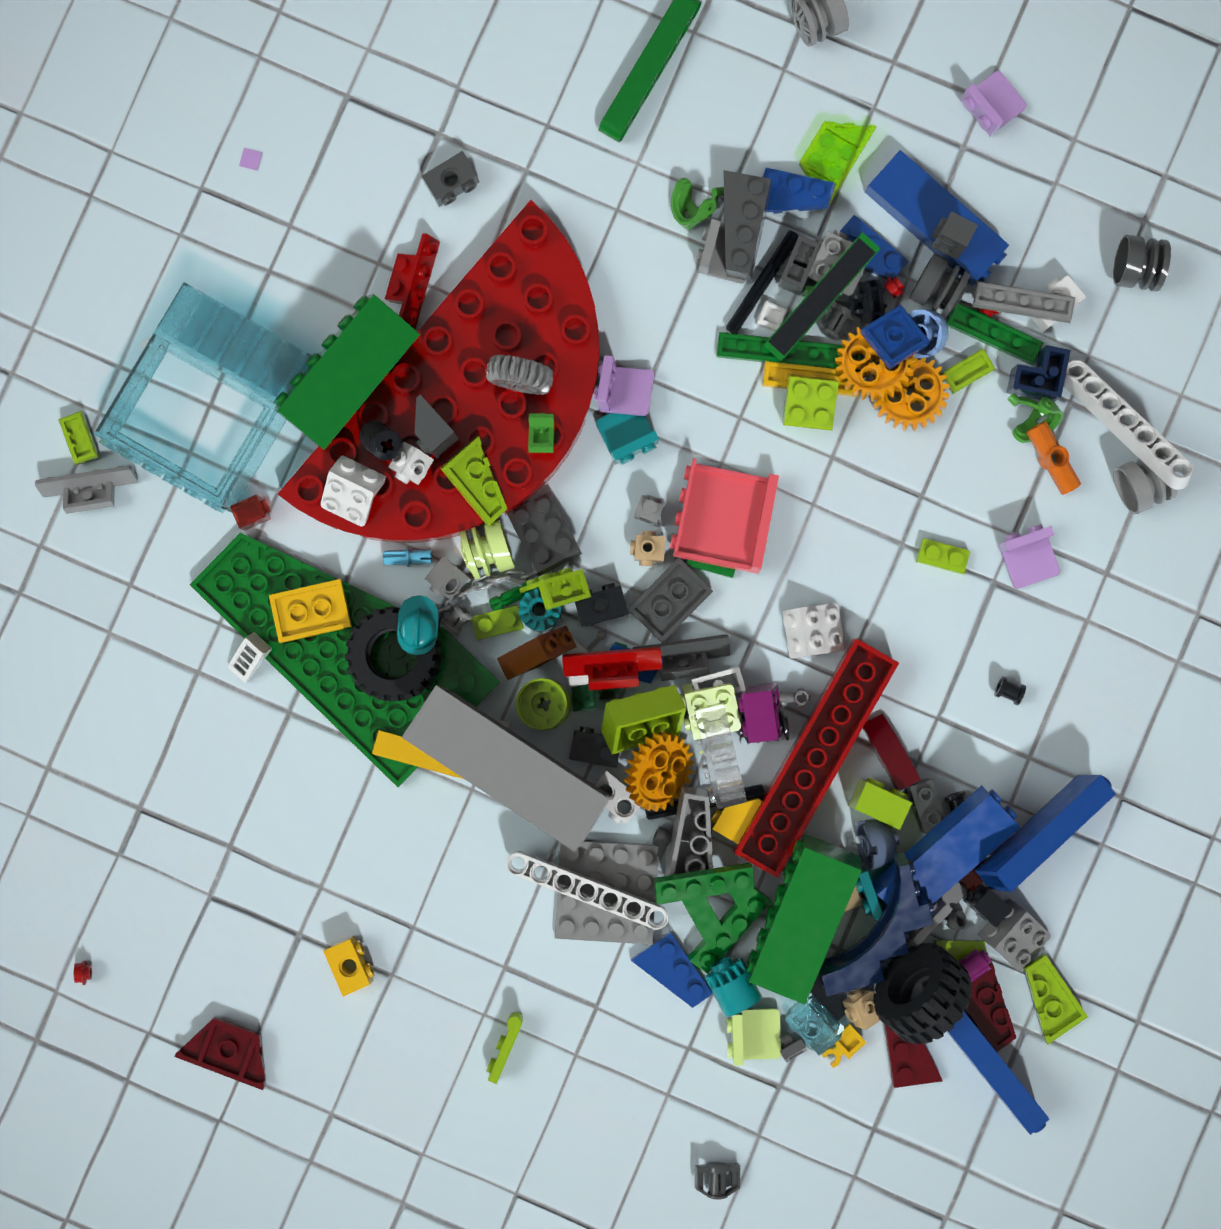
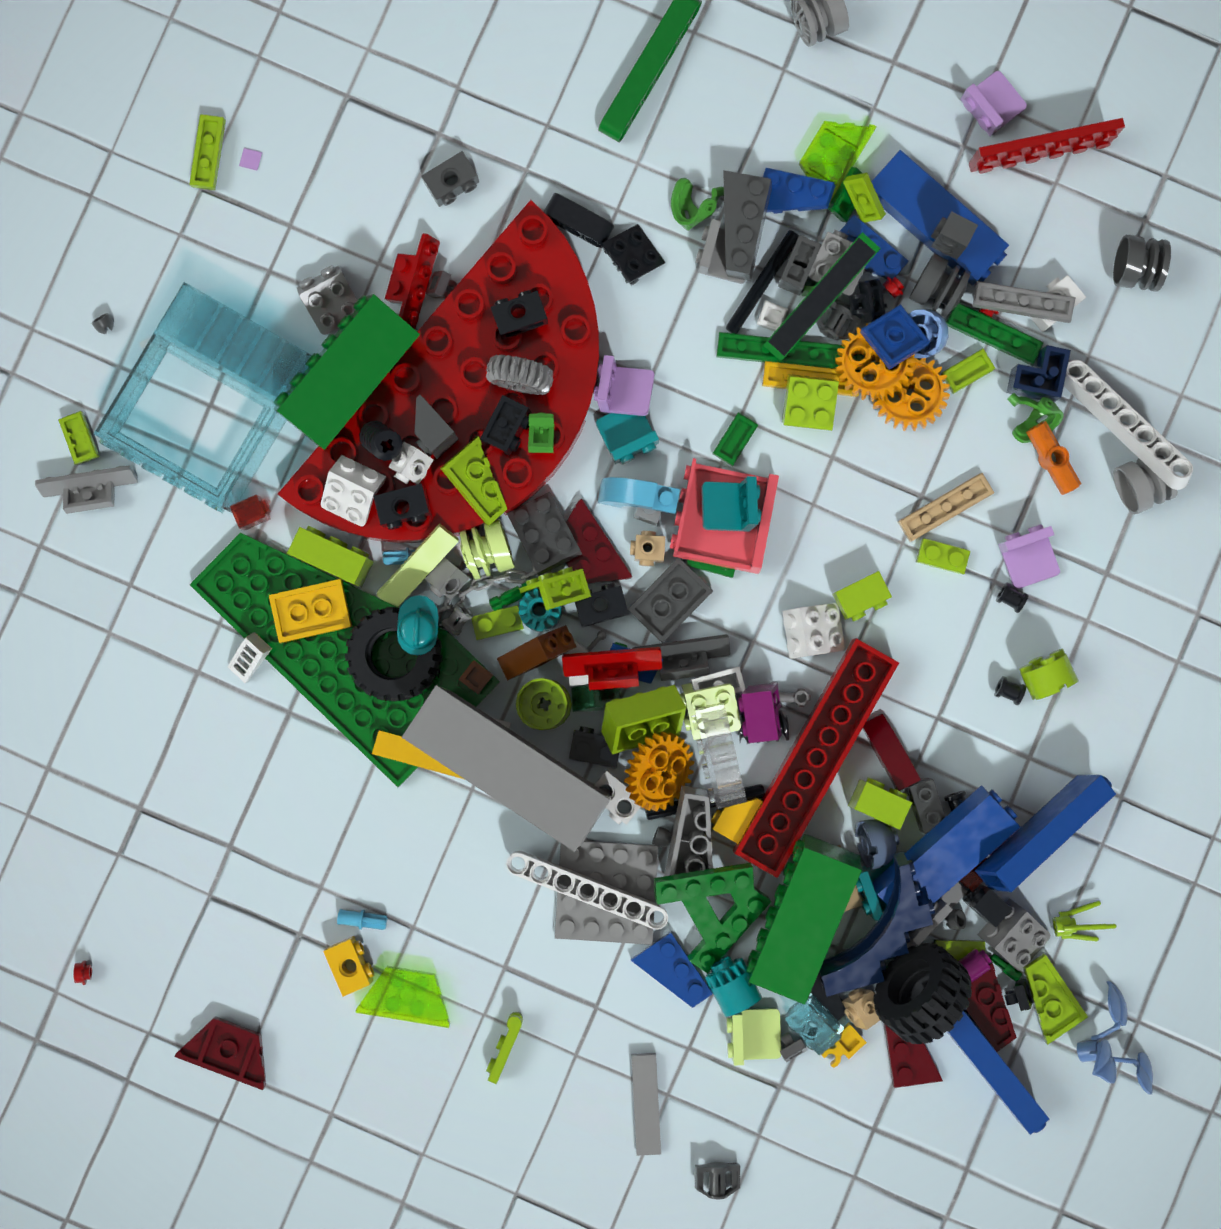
none -> dark grey hinge [91,313,114,334]
none -> lime plate [189,114,226,190]
none -> lime brick [287,526,374,588]
none -> light grey bracket [296,265,357,335]
none -> medium azure axle [337,909,388,930]
none -> clear neon green wing [355,966,450,1028]
none -> black brick [373,483,432,530]
none -> yellowish green tile [377,523,459,607]
none -> flat silver tile [425,271,457,299]
none -> reddish brown tile [459,660,494,695]
none -> black bracket [480,395,532,456]
none -> black brick [491,290,548,340]
none -> black beam [544,193,614,248]
none -> dark red wing [566,499,633,584]
none -> medium azure arch [597,477,680,514]
none -> black hinge [602,224,665,286]
none -> light grey tile [631,1053,661,1156]
none -> teal bracket [701,476,761,532]
none -> green tile [712,412,758,467]
none -> green tile [828,167,862,222]
none -> lime brick [832,571,892,621]
none -> lime plate [843,173,886,223]
none -> tan tile [898,473,994,542]
none -> red plate [969,118,1125,174]
none -> green pin [990,953,1022,982]
none -> black bush [996,583,1029,613]
none -> black tile [1004,979,1033,1011]
none -> lime brick [1019,649,1079,700]
none -> lime plant [1053,901,1117,942]
none -> medium blue plant [1077,981,1153,1095]

